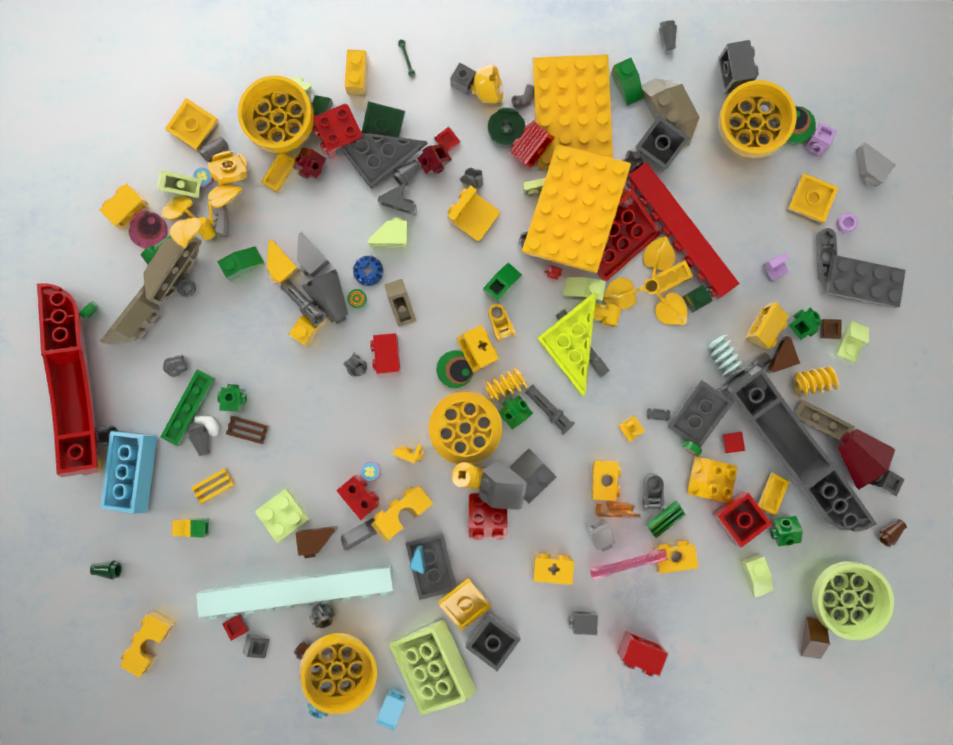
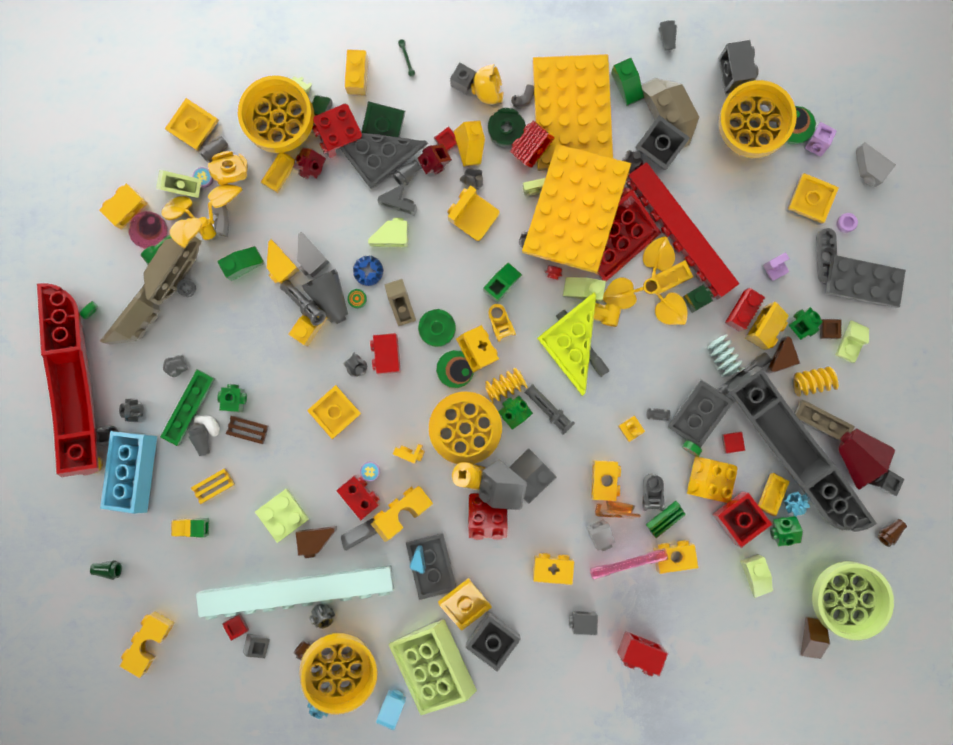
none -> dark grey gear [119,399,144,422]
none -> yellow plate [307,385,362,439]
none -> green tile [418,309,456,347]
none -> yellow slope [454,121,485,167]
none -> red brick [725,288,765,331]
none -> medium azure gear [784,491,810,517]

